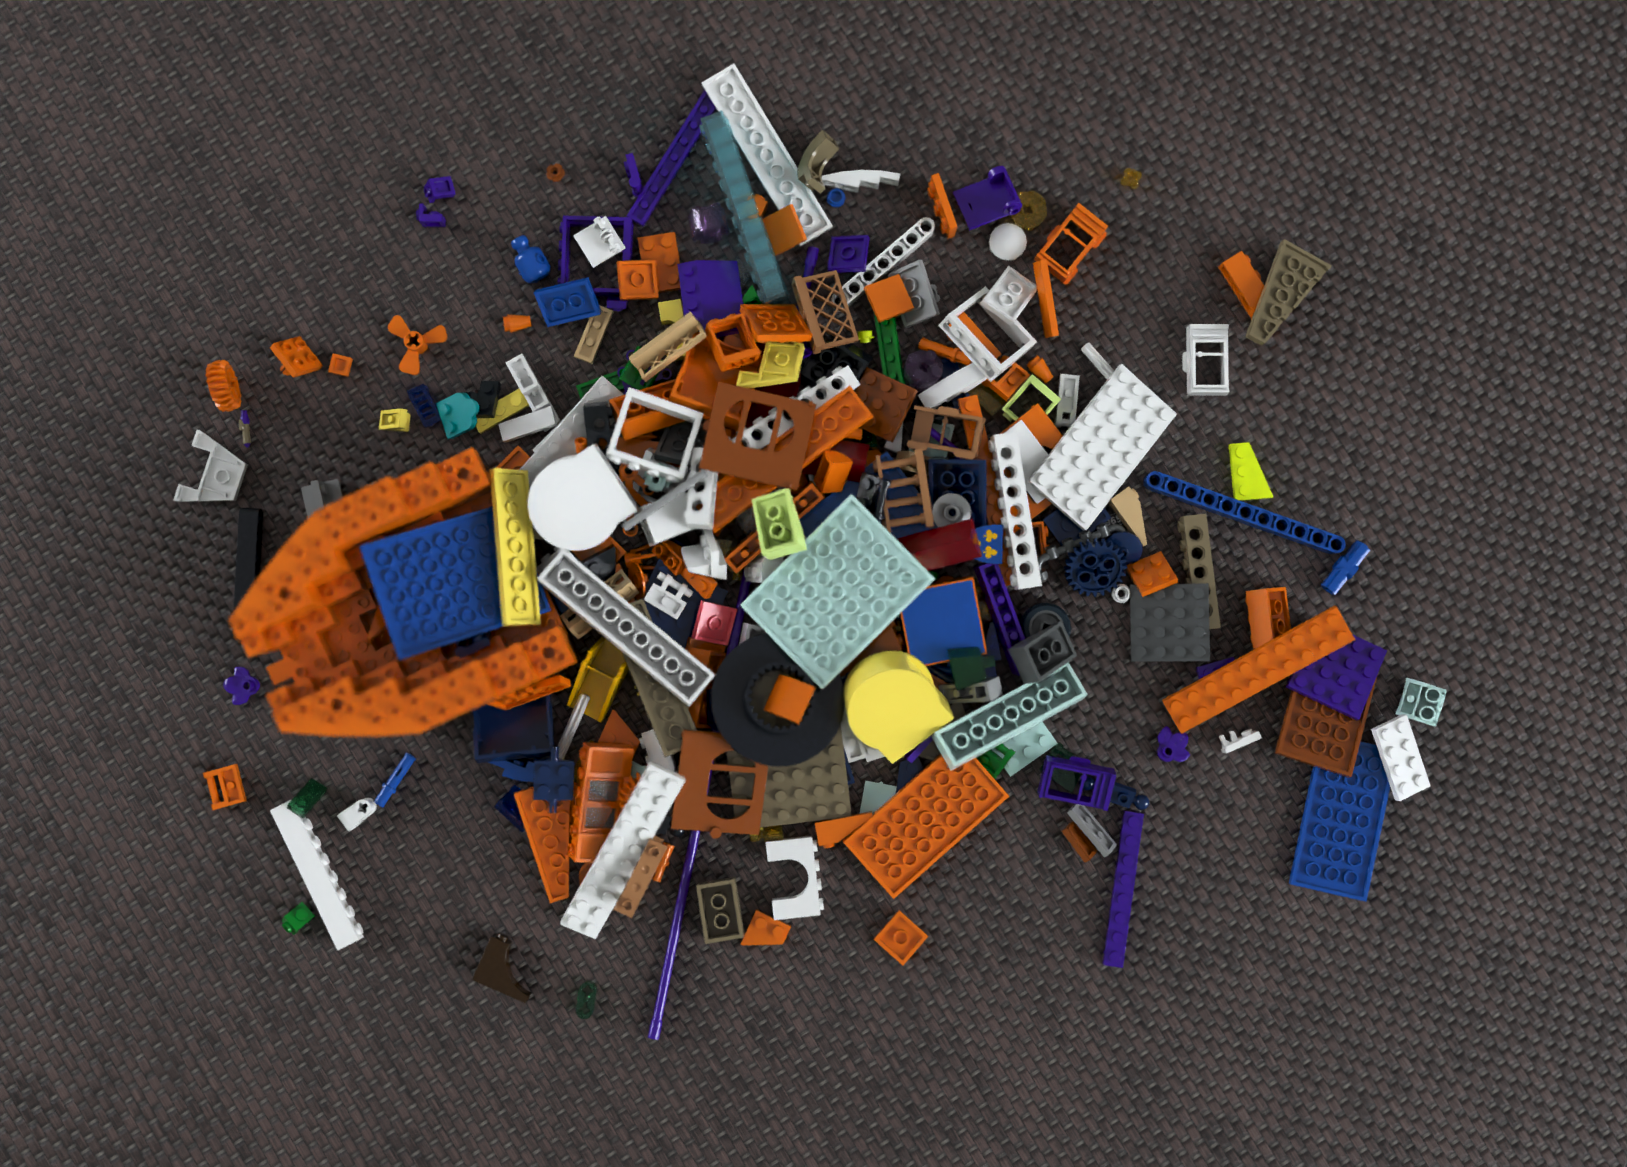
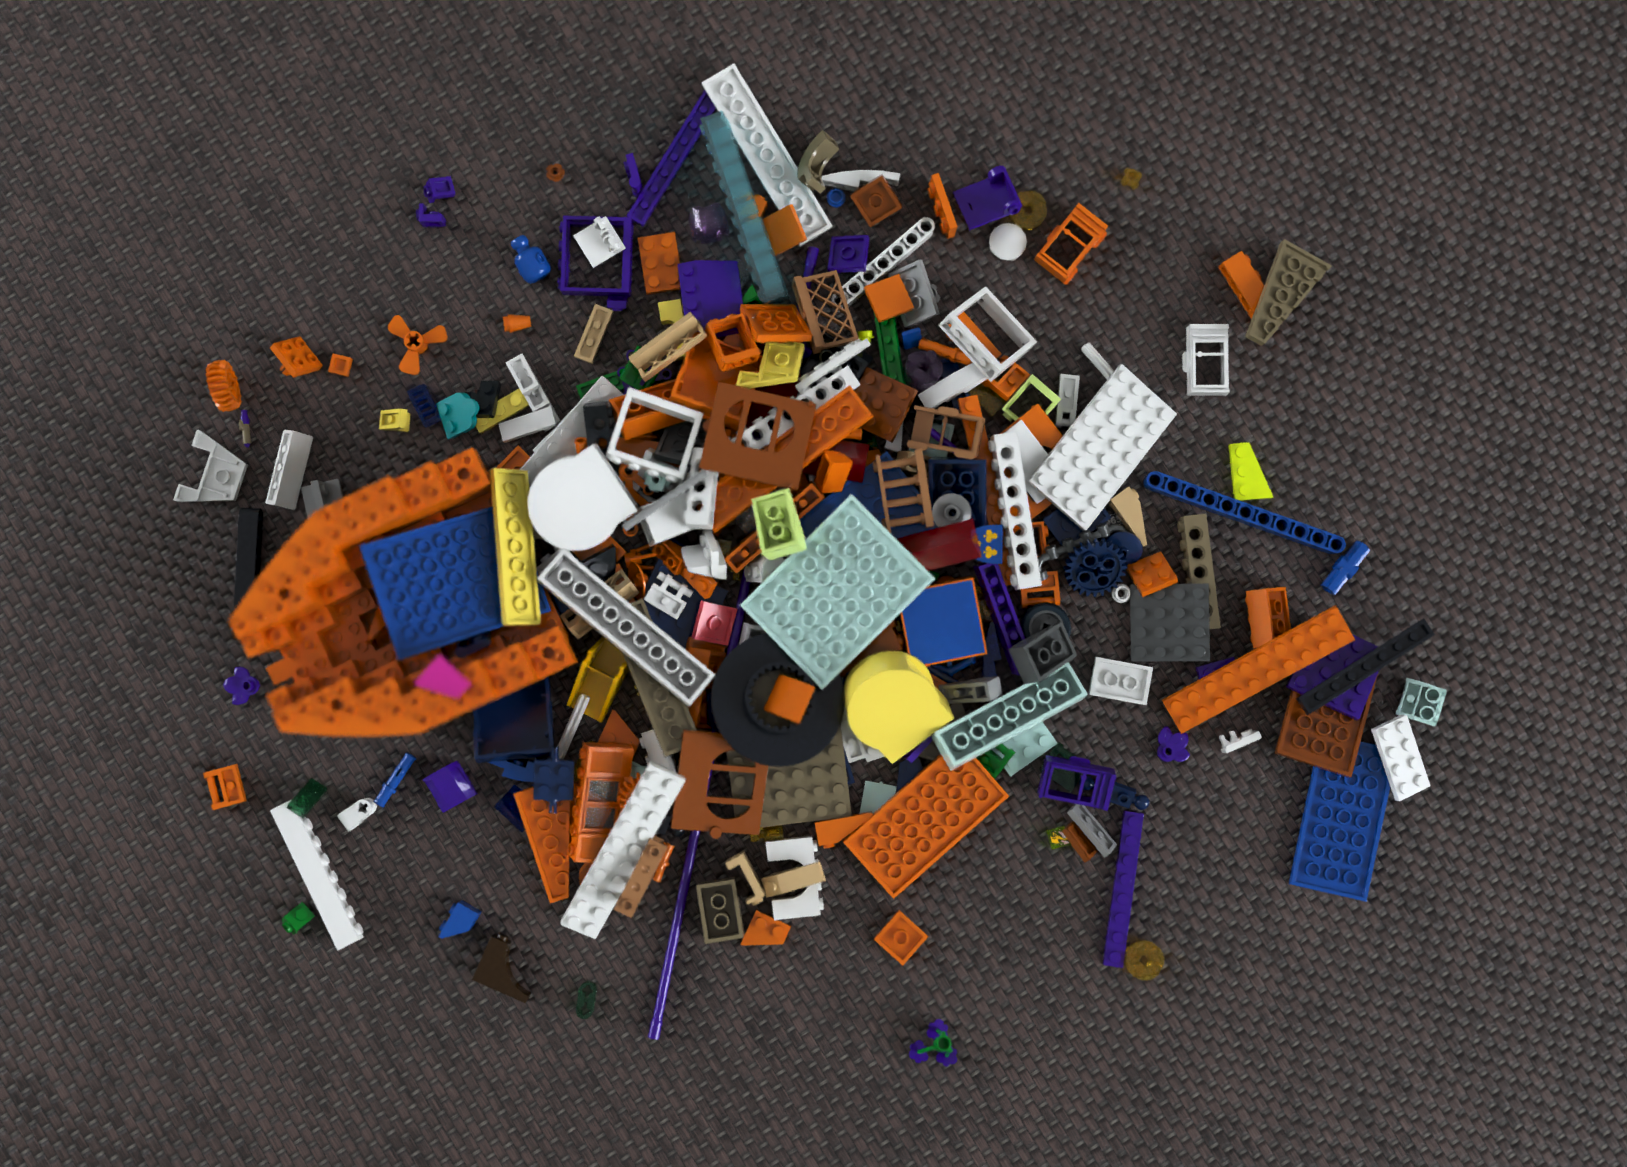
orange wing [488,674,571,711] -> none
blue plate [534,277,602,327] -> none
orange tile [616,260,659,300] -> none
black plate [856,472,892,520] -> none
clear green torso [947,647,995,691] -> none
white tile [980,266,1037,326] -> none
orange cone [1026,355,1054,384] -> none
orange tile [1033,259,1059,338] -> none
none -> white panel [265,430,313,510]
none -> dark pink slope [414,655,472,699]
none -> dark purple slope [423,761,478,813]
none -> blue slope [438,900,482,939]
none -> tan panel [725,850,765,906]
none -> tan slope [761,861,825,897]
none -> white plate [795,339,871,392]
none -> dark orange plate [850,174,903,227]
none -> blue slope [901,327,922,349]
none -> dark purple plant [909,1019,957,1067]
none -> orange plate [1020,571,1060,608]
none -> tile [1046,825,1070,850]
none -> white plate [1088,657,1153,705]
none -> clear yellow plate [1124,940,1164,980]
none -> black plate [1296,619,1435,715]

